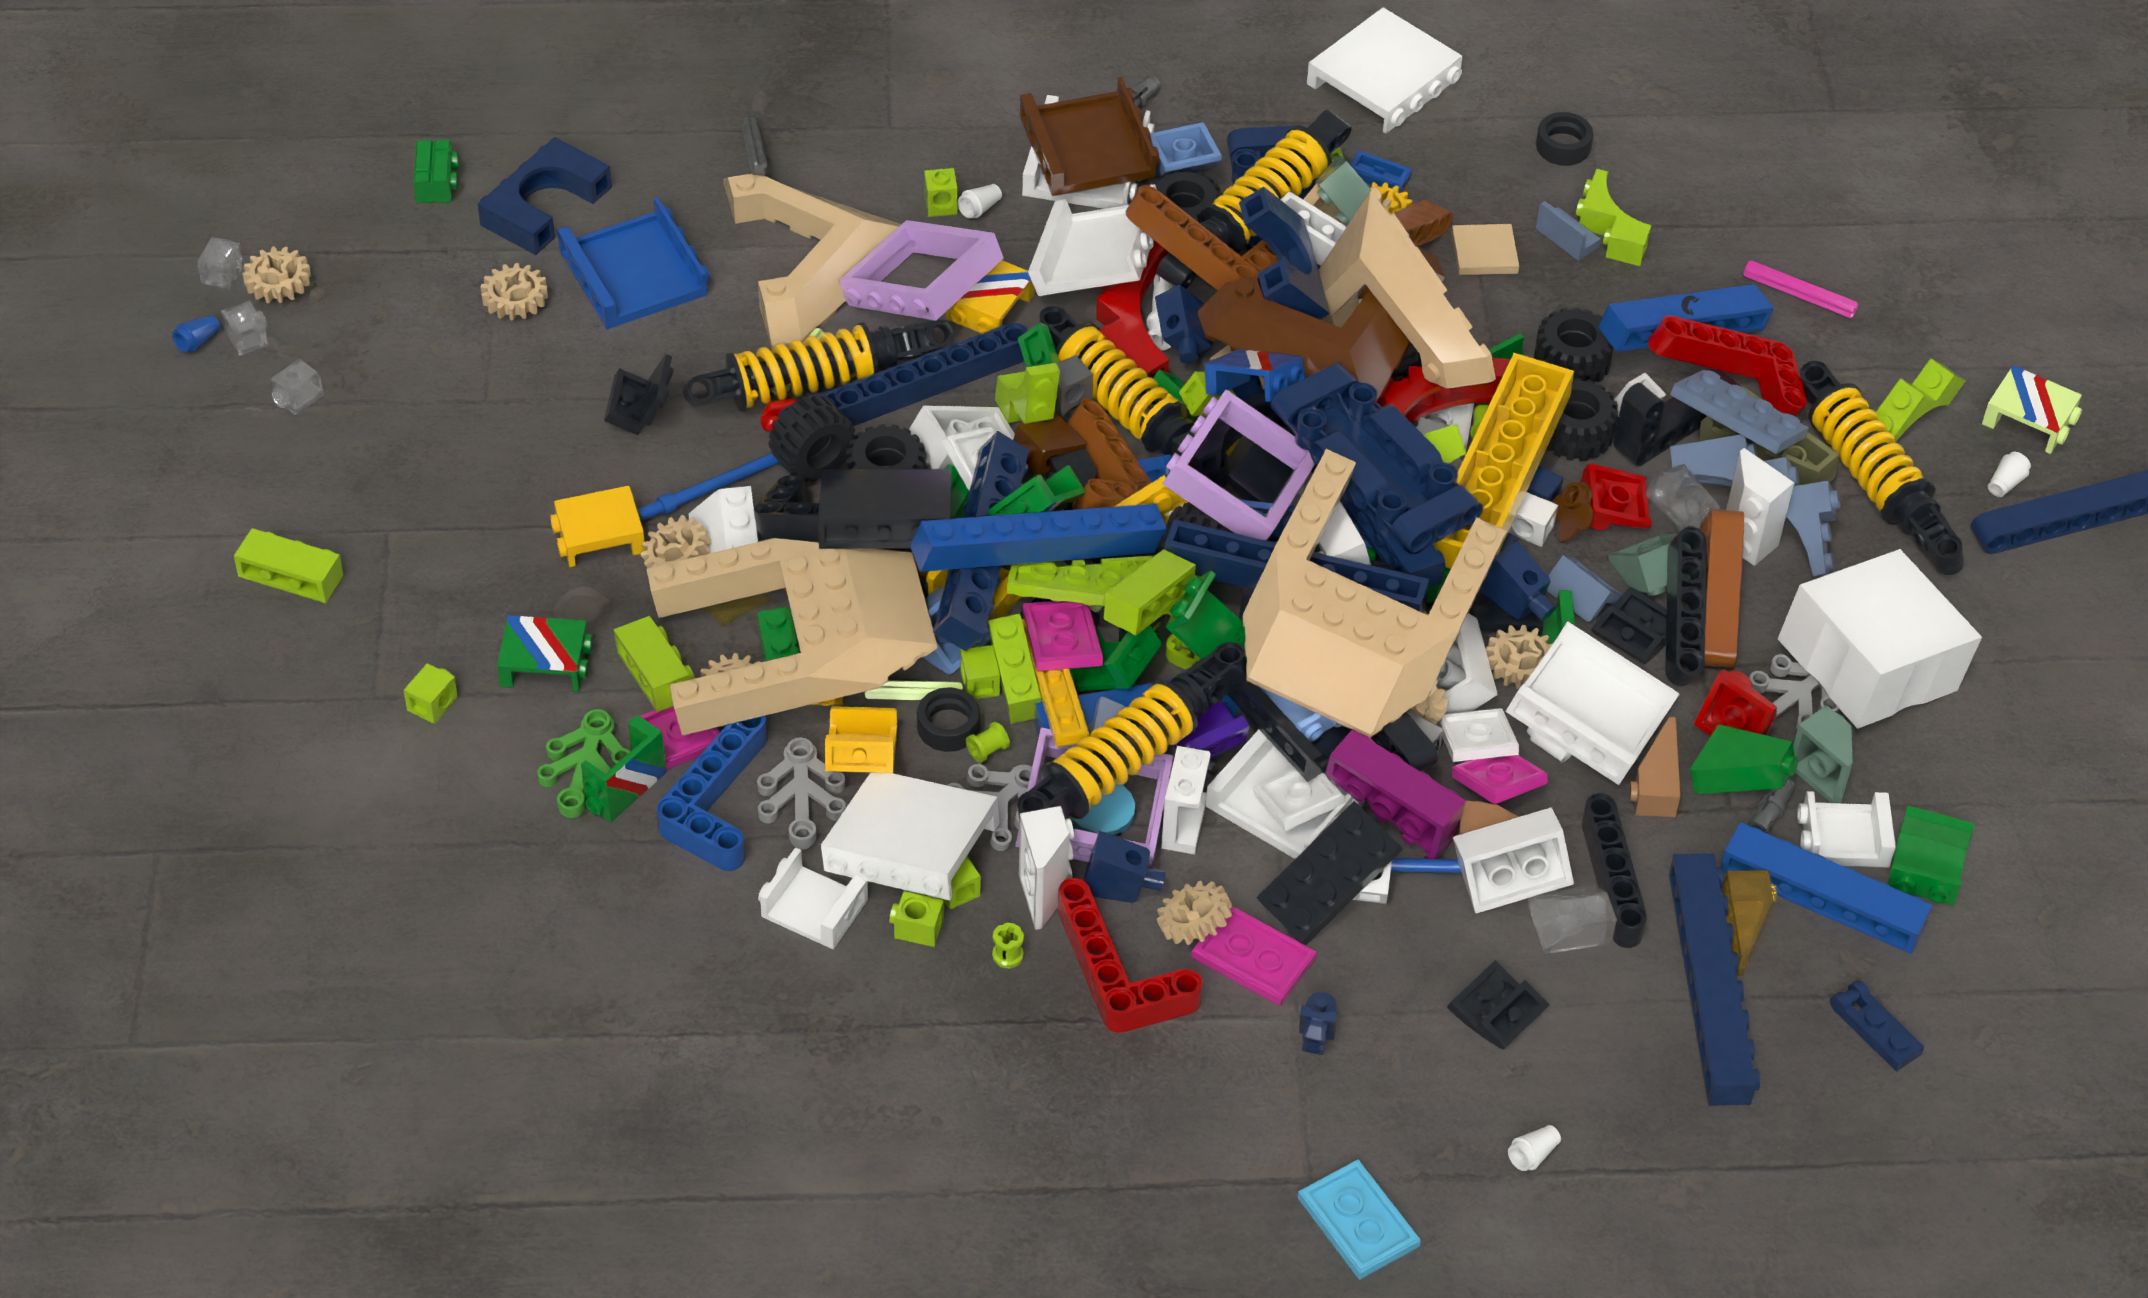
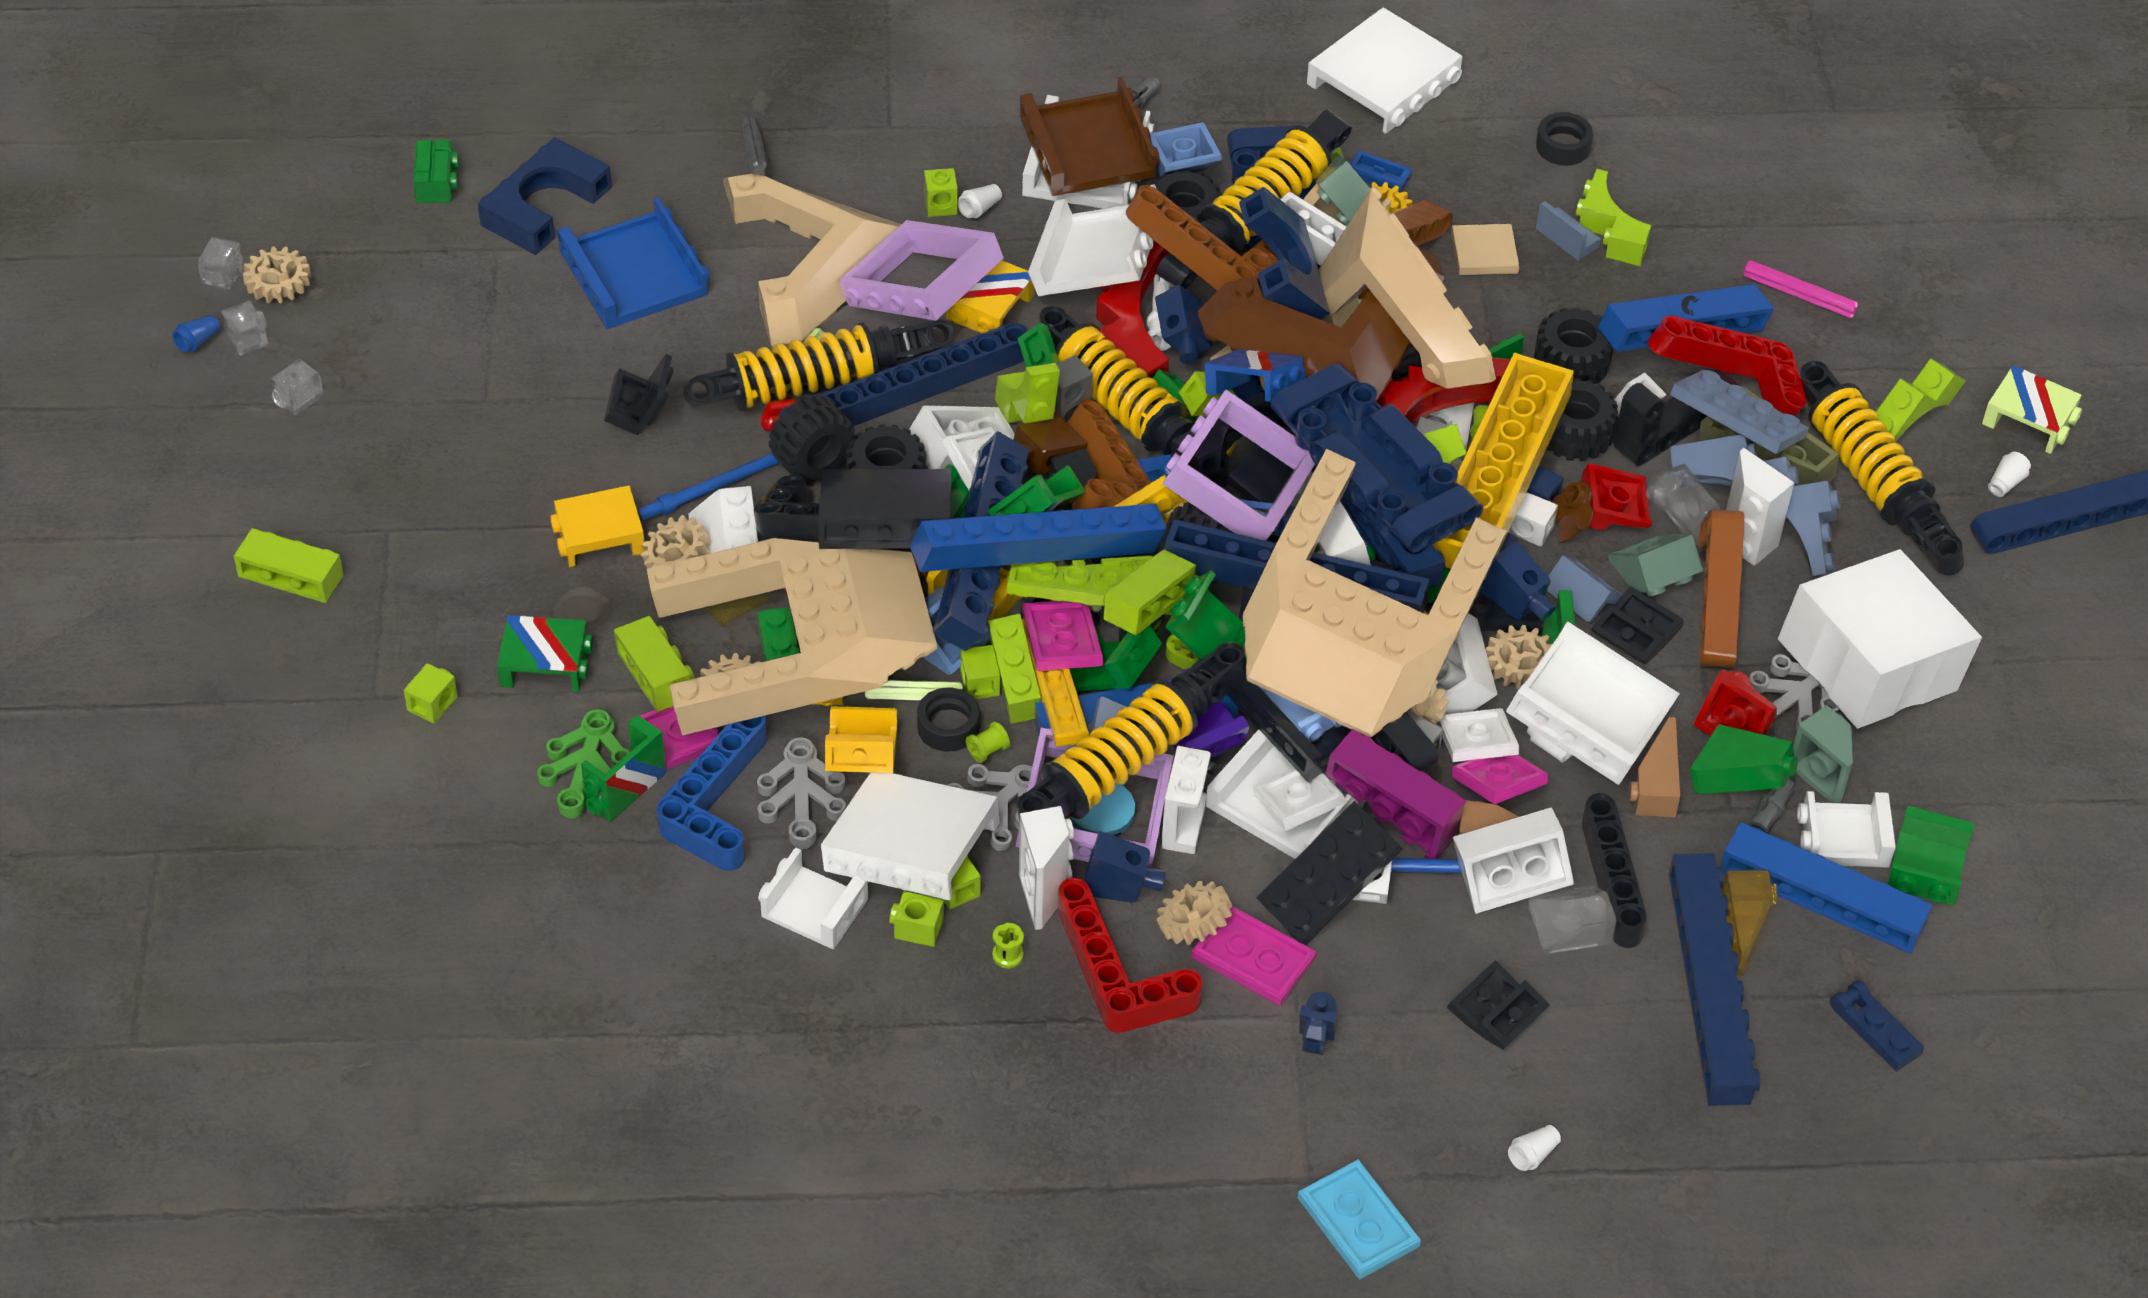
tan gear [481,263,548,320] -> none
black beam [1665,526,1706,686] -> none

